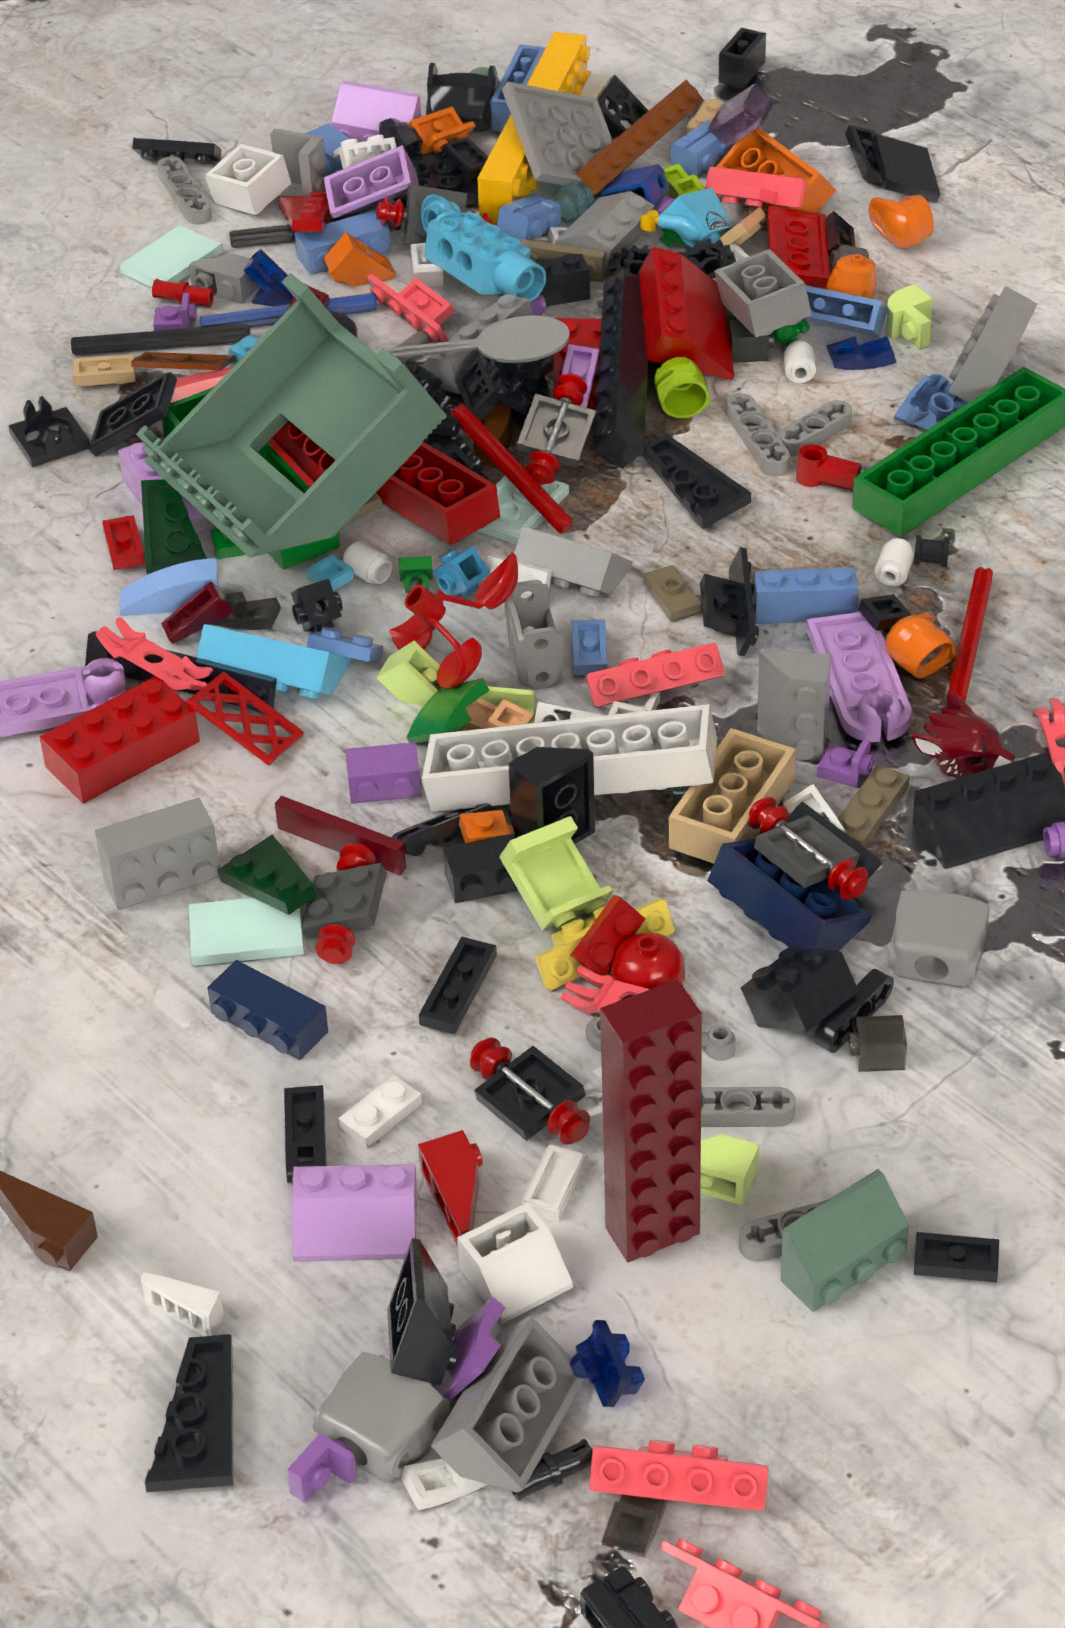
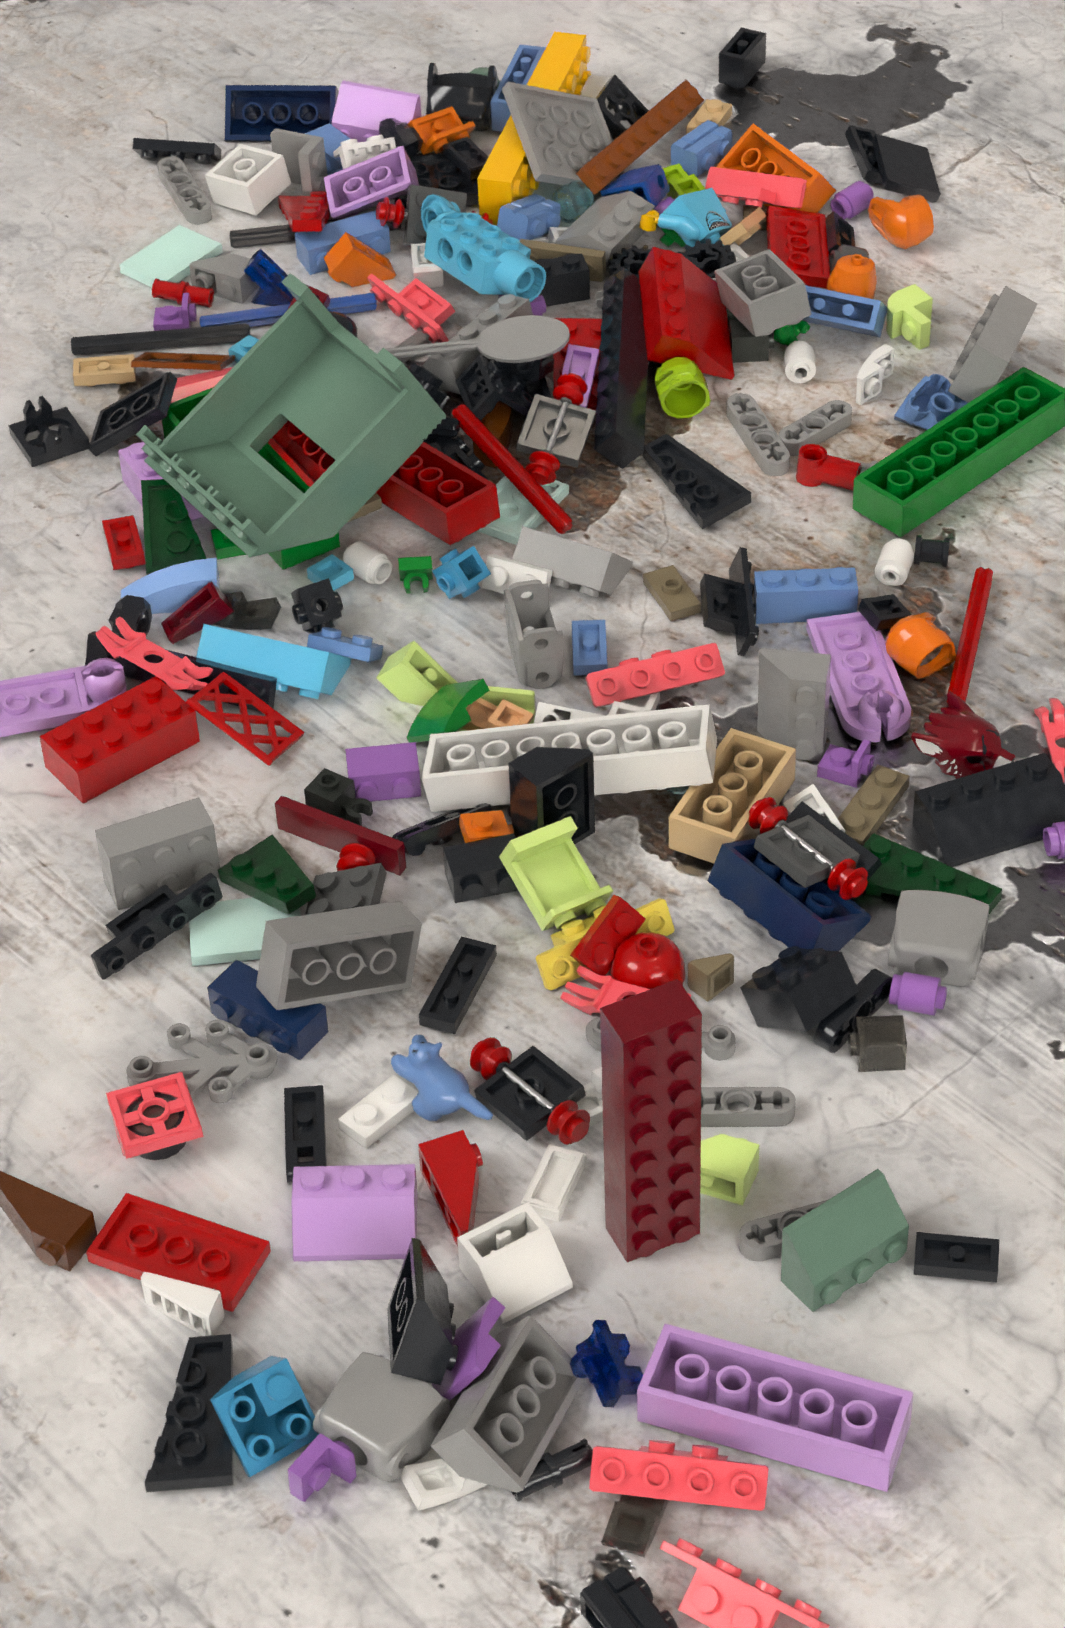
red plant [389,552,518,689] -> none
clear purple brick [708,84,775,147] -> none
clear blue slope [826,336,896,370] -> none
none -> red plate [86,1193,271,1312]
none -> black bracket [91,873,223,980]
none -> coral piece [106,1072,203,1160]
none -> black rock [108,595,152,639]
none -> light grey plant [126,1019,278,1103]
none -> dark azure slope [210,1356,319,1477]
none -> dark blue slope [224,85,339,142]
none -> light grey brick [256,901,422,1010]
none -> pearl dark grey brick [304,768,373,826]
none -> medium blue animal [391,1035,493,1121]
none -> lavender brick [637,1324,913,1492]
none -> dark tan slope [688,953,734,1002]
none -> medium lavender brick [830,181,874,219]
none -> white slope [856,344,894,405]
none -> dark green wing [863,833,1002,914]
none -> medium lavender brick [889,972,947,1016]

